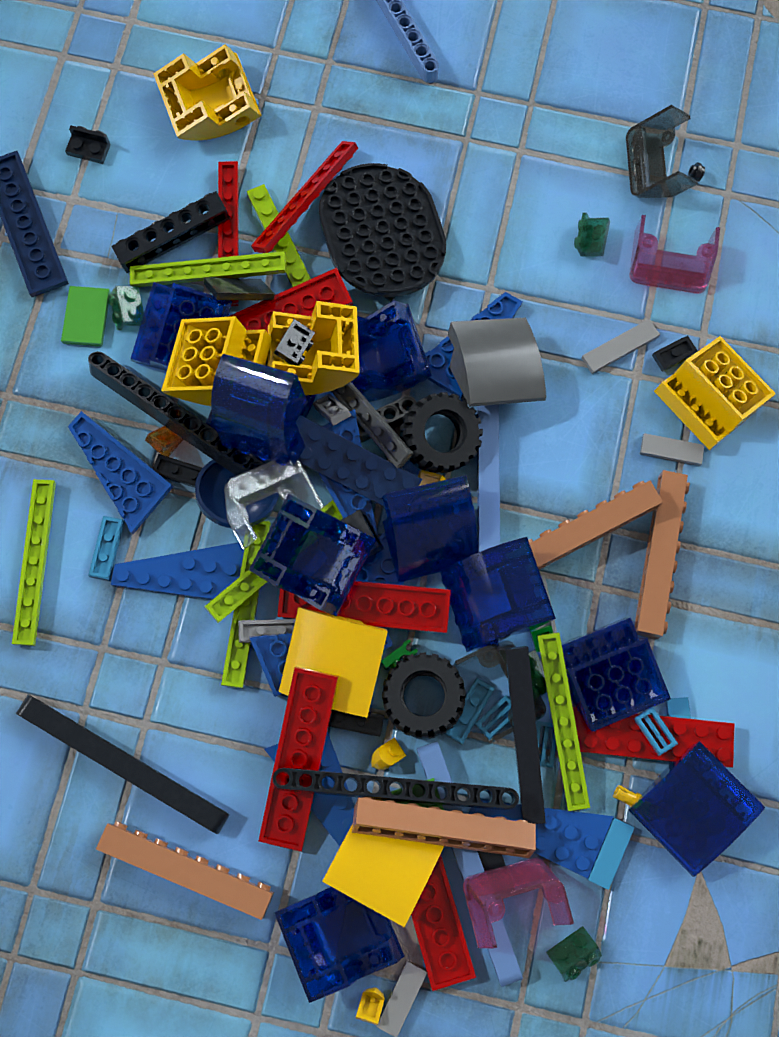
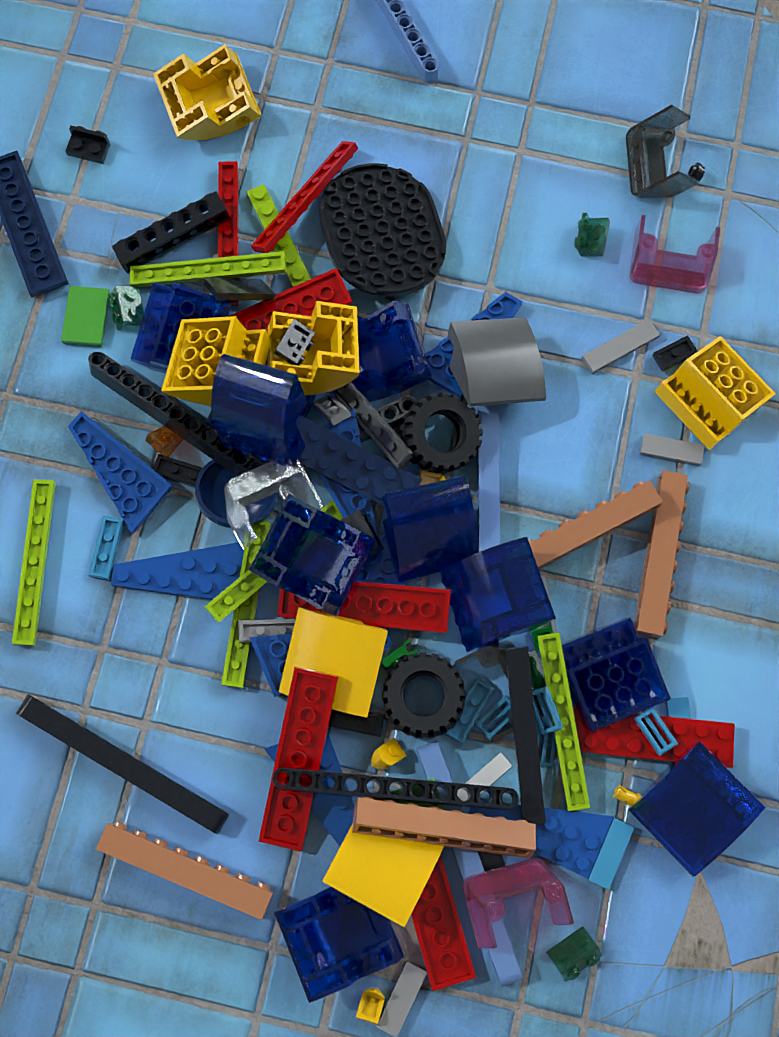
none -> white sticker [457,753,512,801]
none -> dark azure tile [533,685,563,735]

